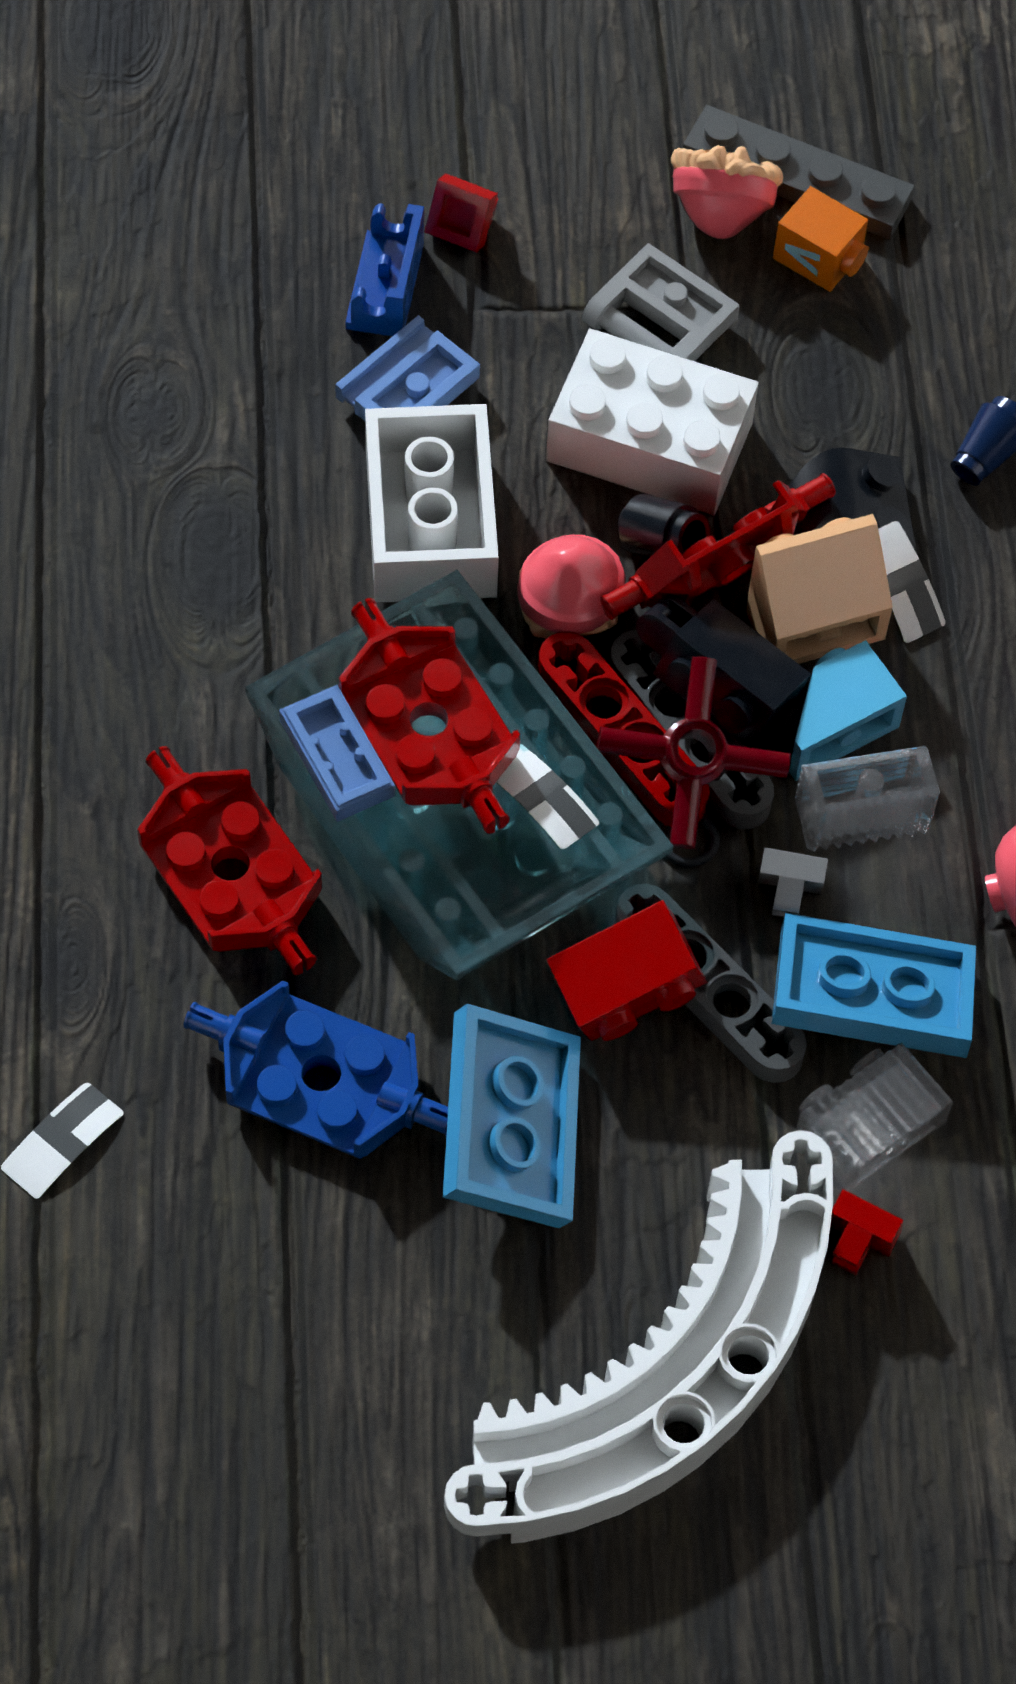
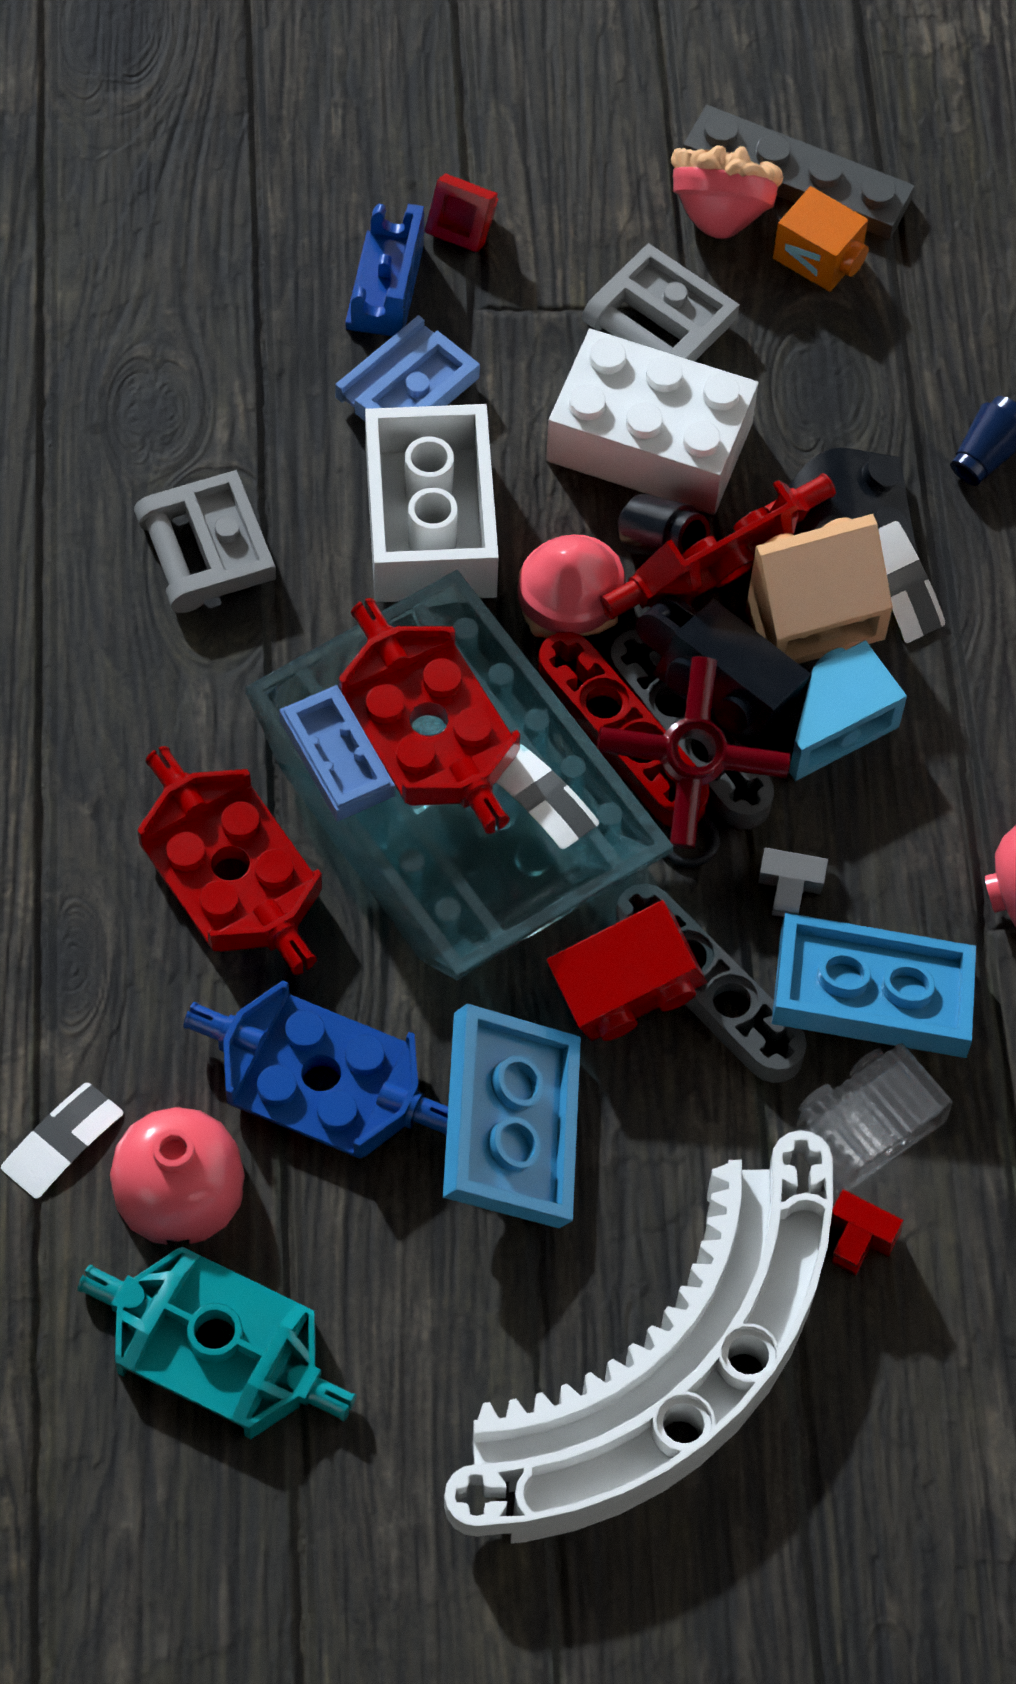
clear brick [795,746,940,852] -> none
none -> teal plate [77,1247,357,1439]
none -> coral cylinder [110,1107,245,1245]
none -> light grey plate [134,470,276,613]

